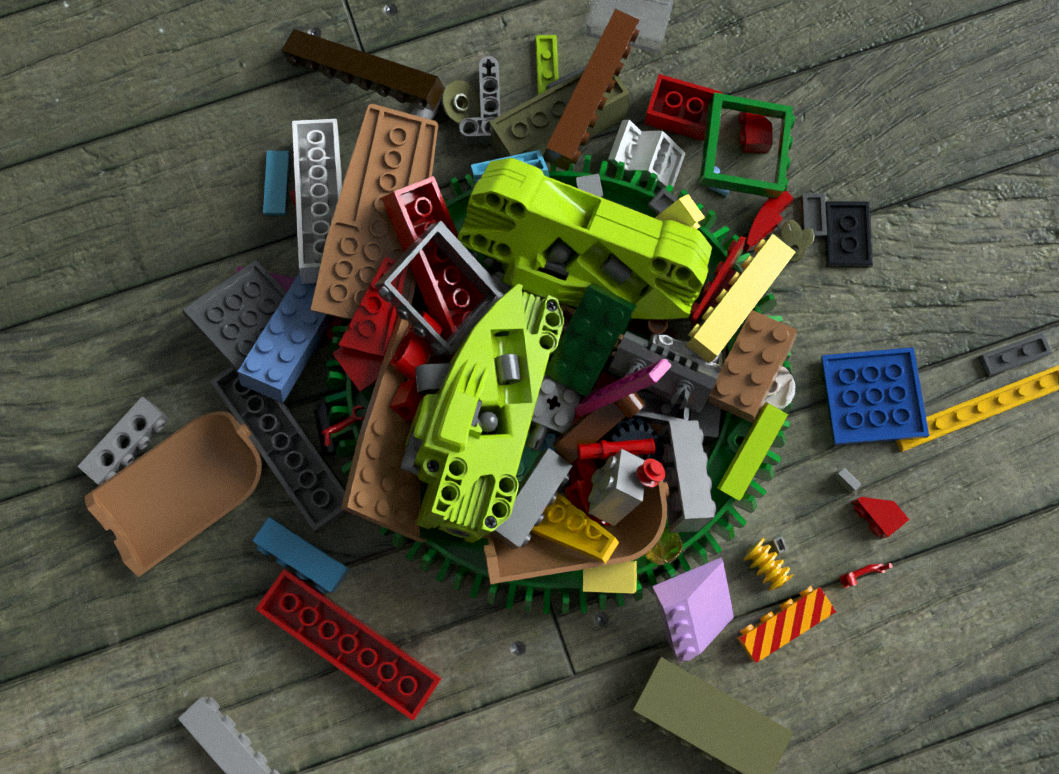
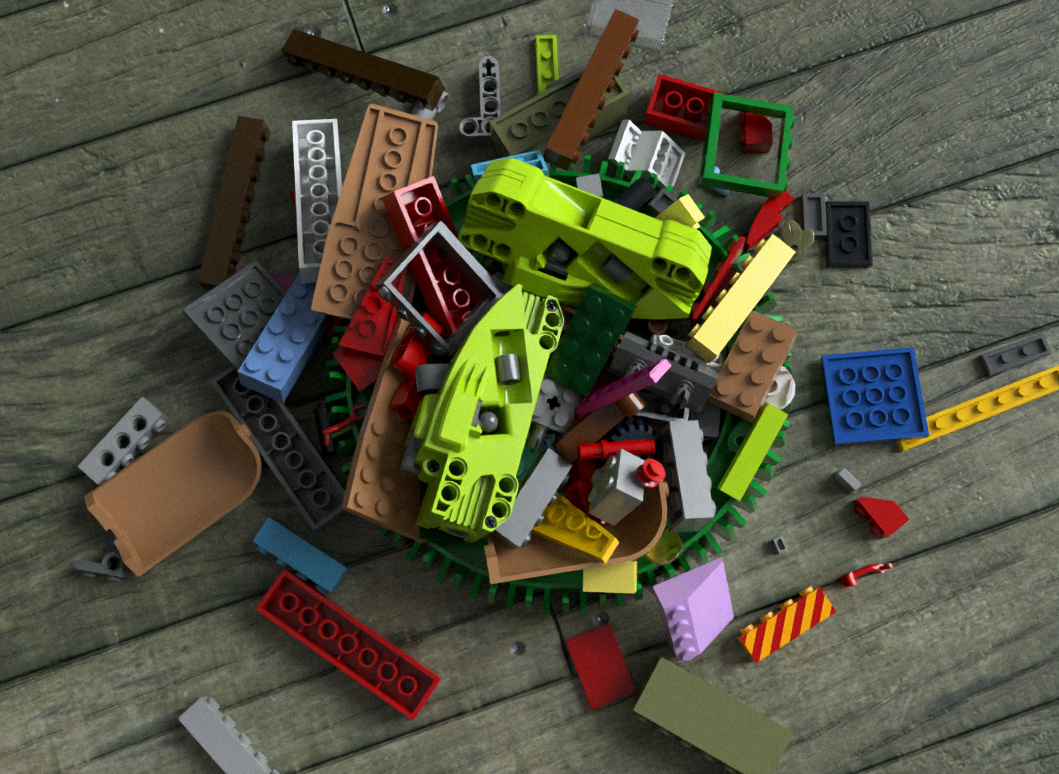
medium azure tile [263,151,290,216] -> none
olive dish [442,81,480,124] -> none
yellow piece [743,537,795,591] -> none
none -> dark grey plate [75,552,131,581]
none -> dark brown brick [197,116,270,289]
none -> red tile [565,623,636,709]
none -> black brick [613,176,656,211]

